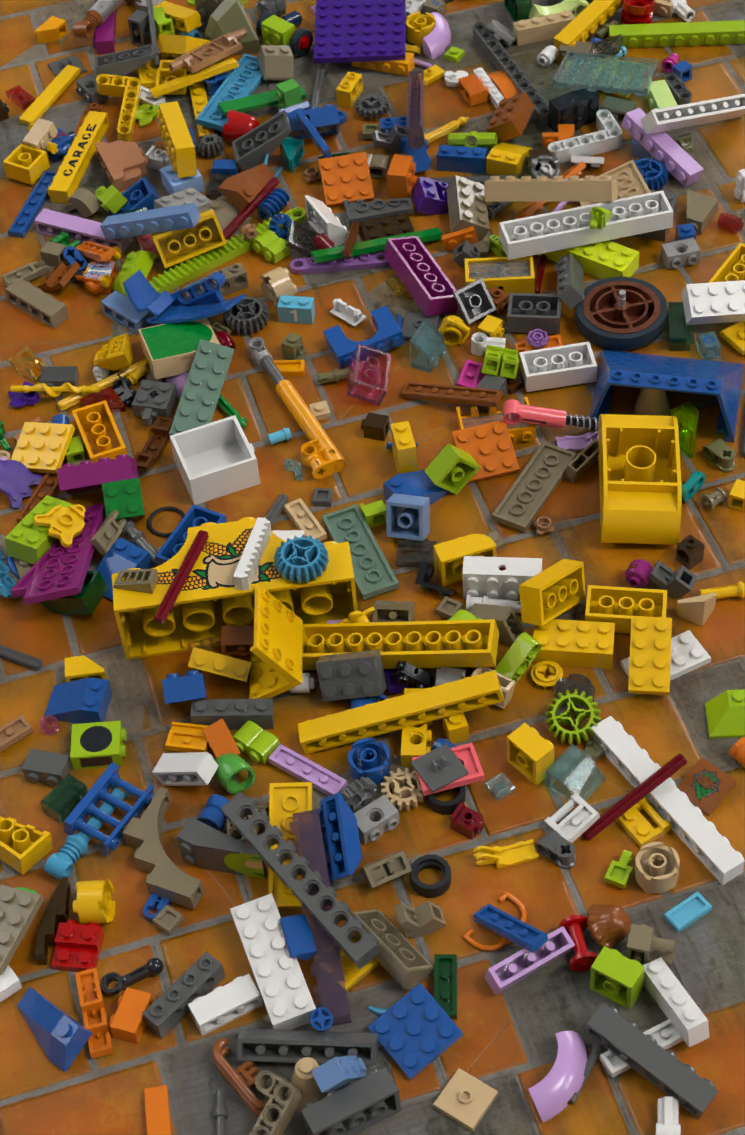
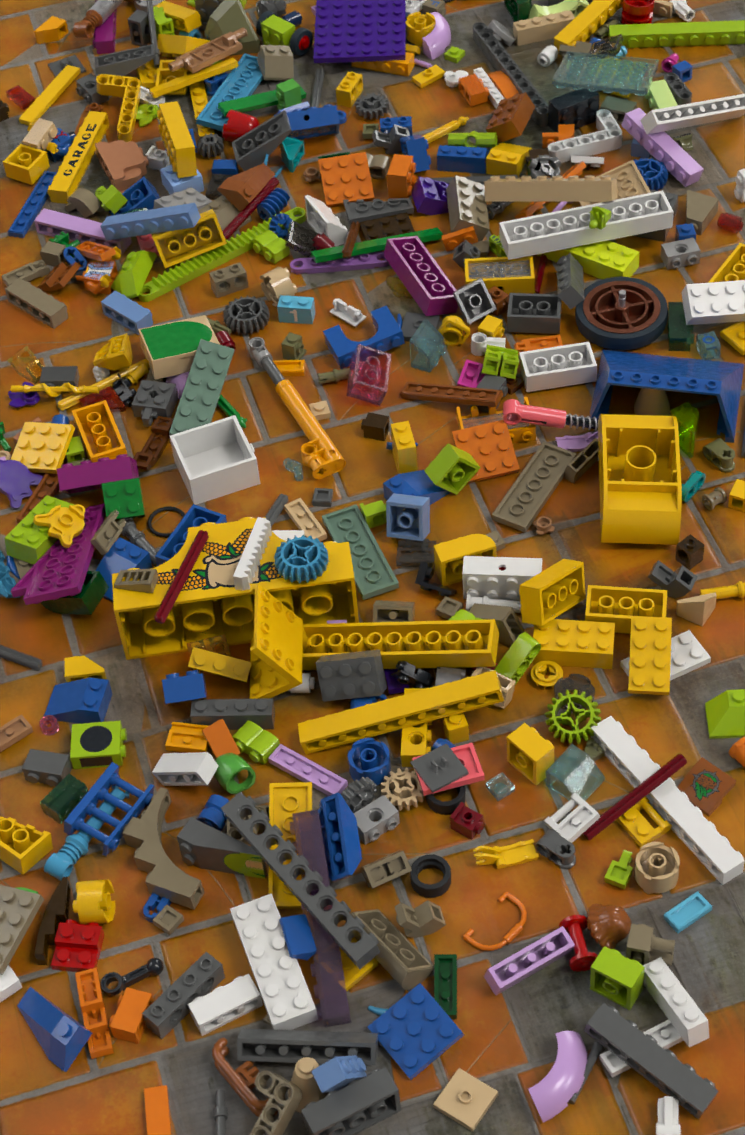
blue beam [123,270,246,324] -> none
dark orange brick [221,623,254,655] -> none
medium nougat plate [241,224,258,241] -> none
medium azure pin [268,427,292,445] -> none
blue tile [294,108,332,158] -> none
blue wheel [310,1007,333,1032] -> none
yellow animal [339,606,375,623] -> none
brick [406,70,426,149] -> none
blue tile [472,904,548,953] -> none
medium lavender plate [527,329,549,349] -> none
magenta head [625,559,652,588] -> none

